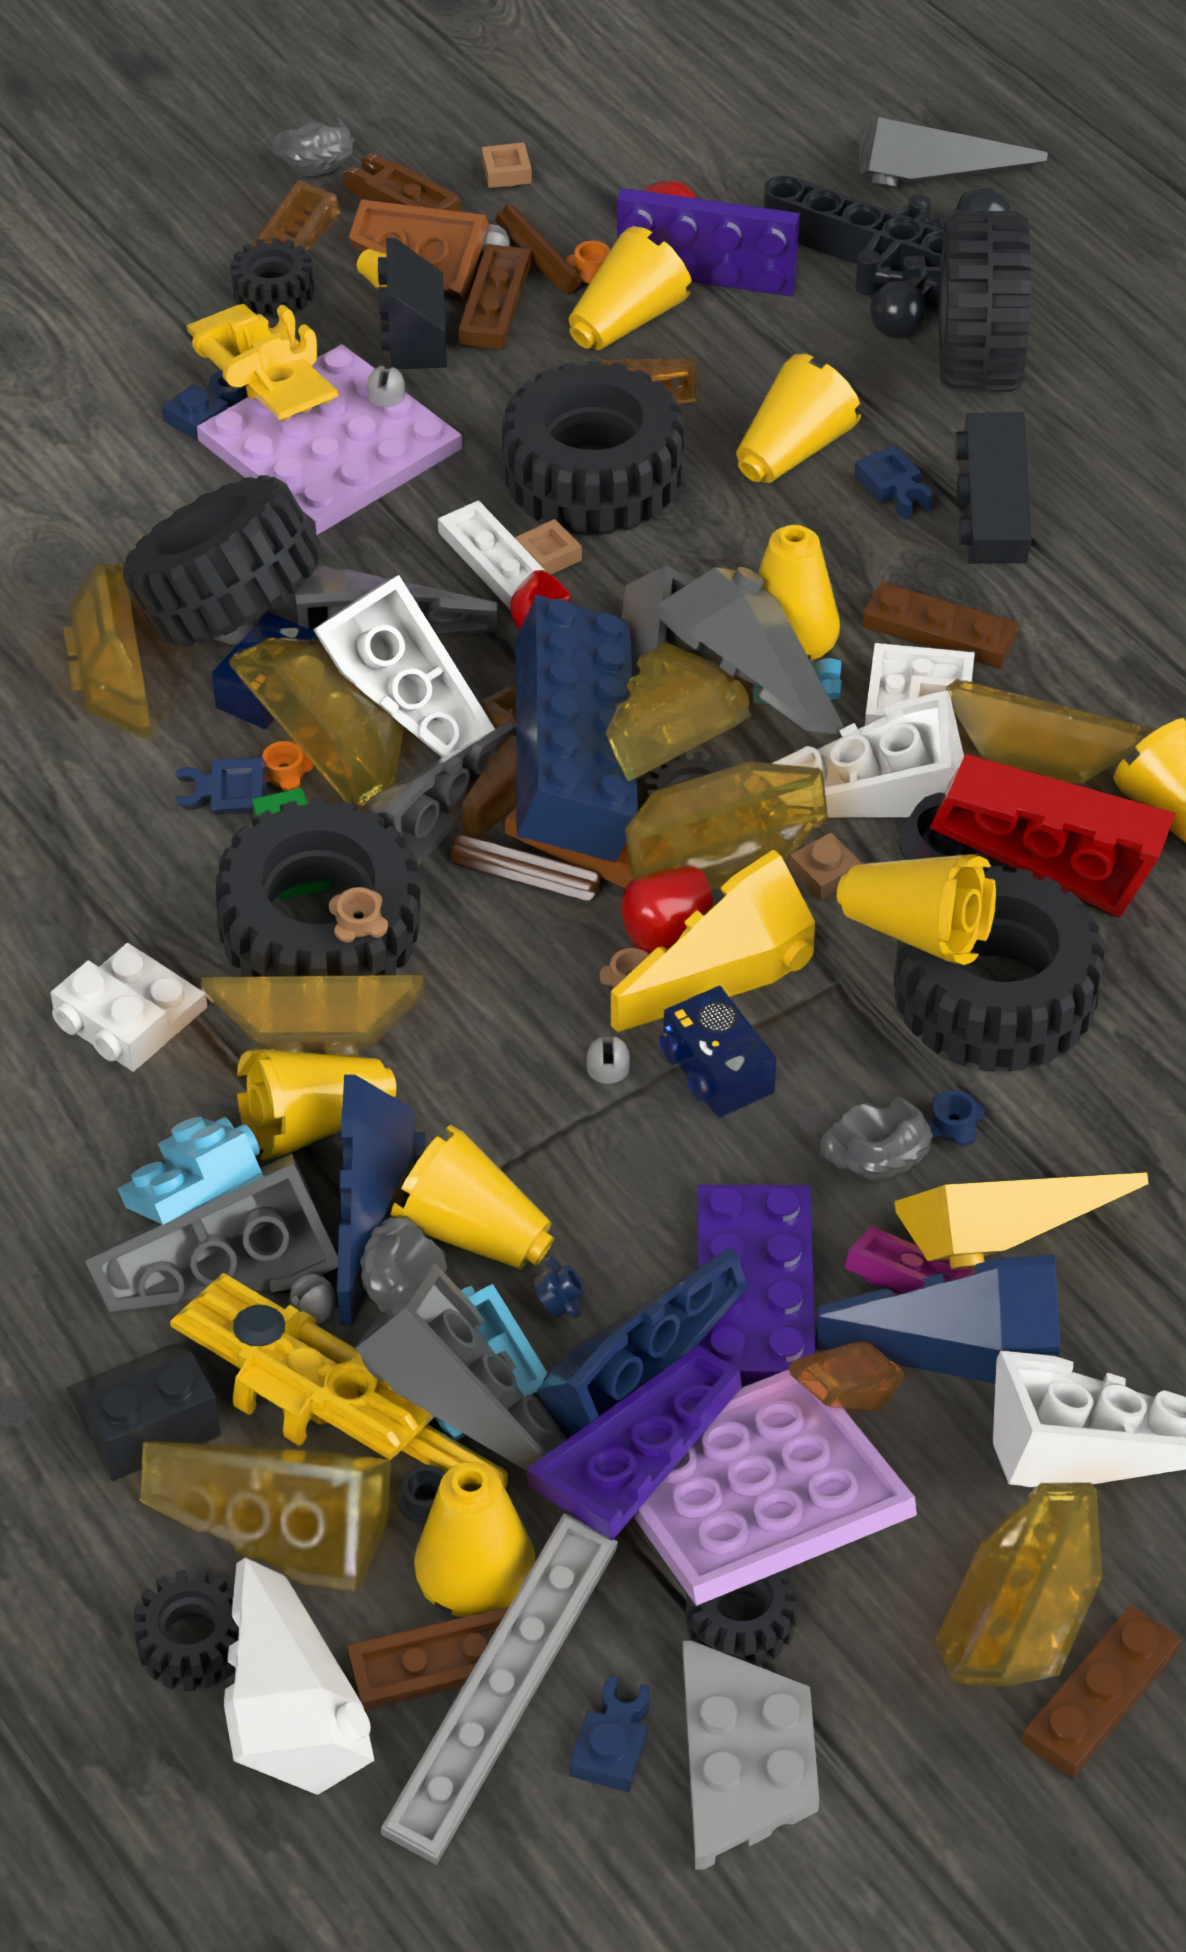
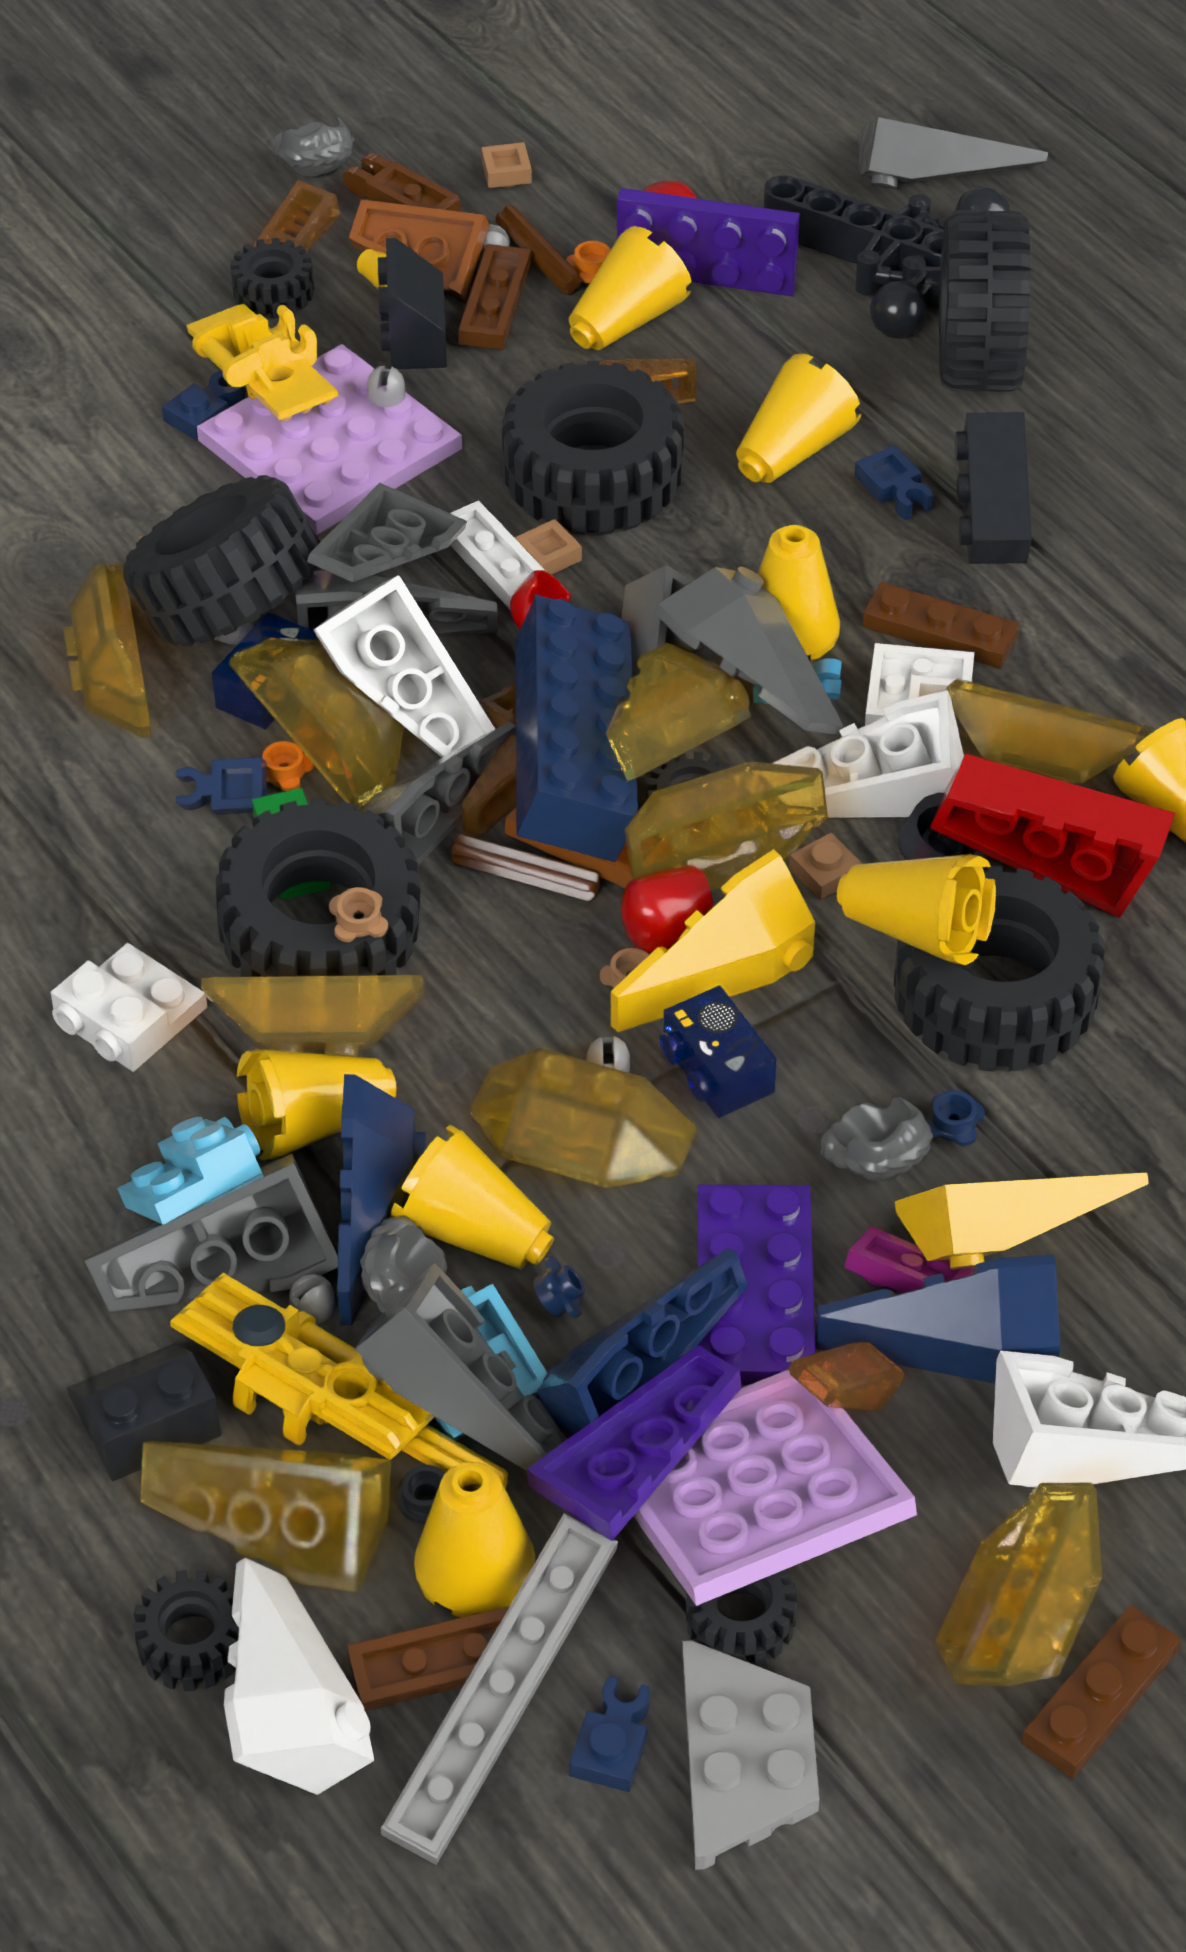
none -> dark grey wedge [307,483,467,582]
none -> clear yellow wedge [471,1048,697,1188]

